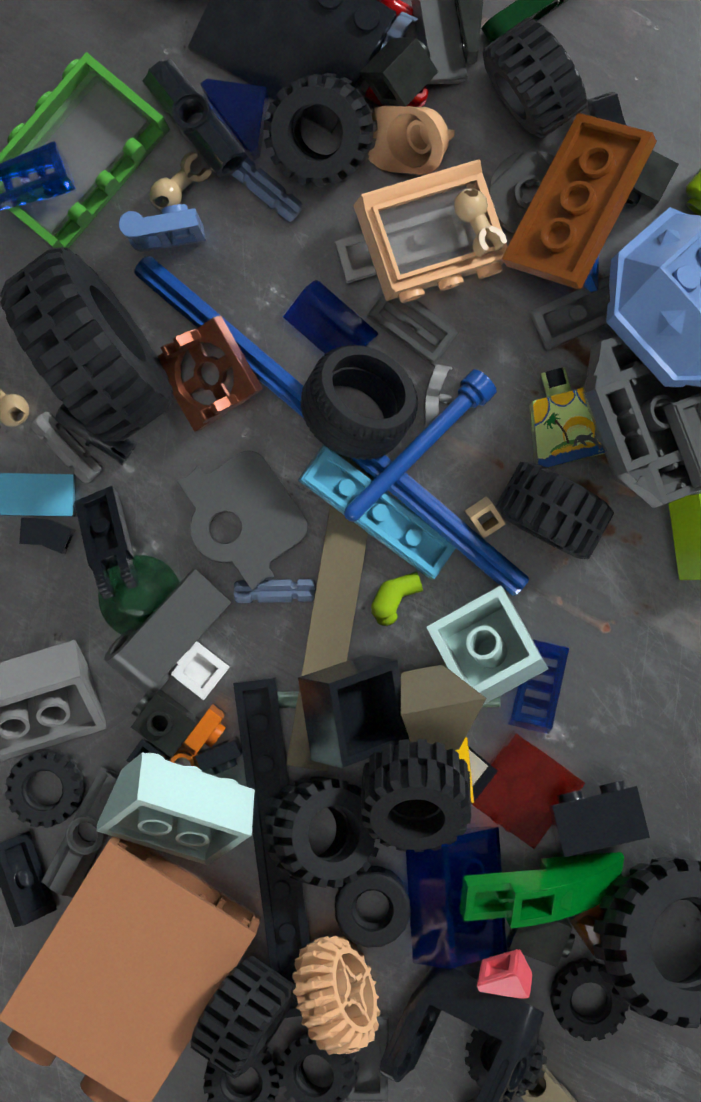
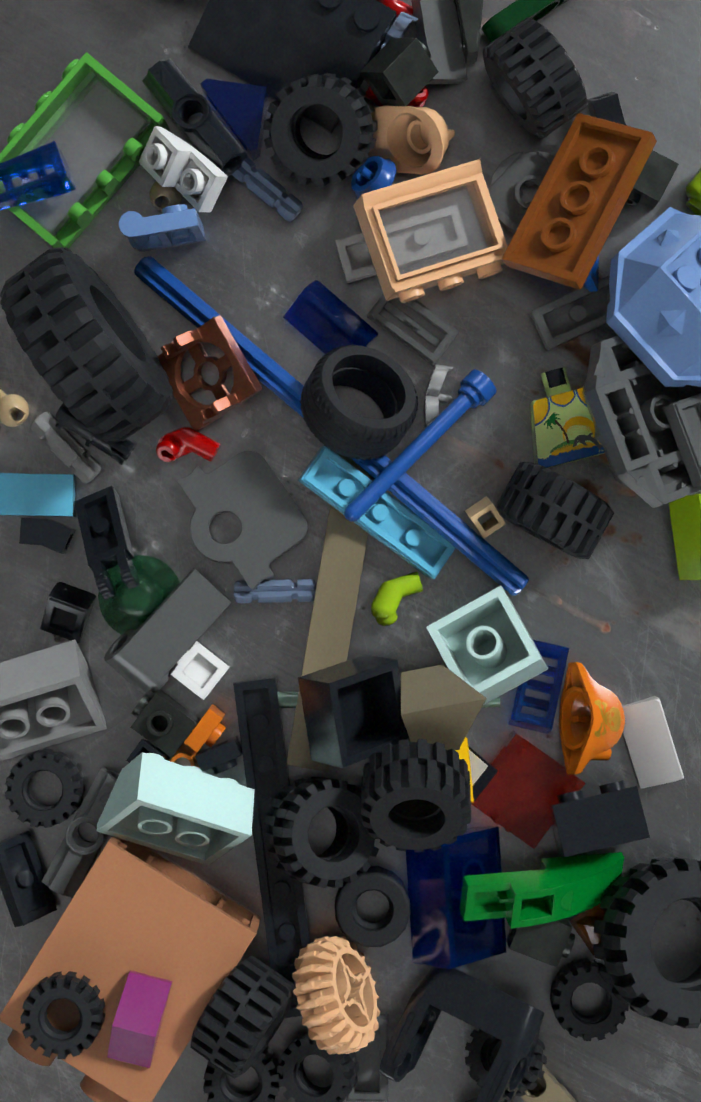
tan arm [454,188,507,257] -> none
coral slope [477,949,533,999] -> none
none -> black tyre [21,971,105,1059]
none -> black slope [40,582,96,643]
none -> magenta slope [107,970,172,1068]
none -> white slope [139,126,228,212]
none -> red arm [156,427,221,462]
none -> blue hat [351,156,397,200]
none -> orange hat [559,662,625,774]
none -> white slope [622,696,684,789]

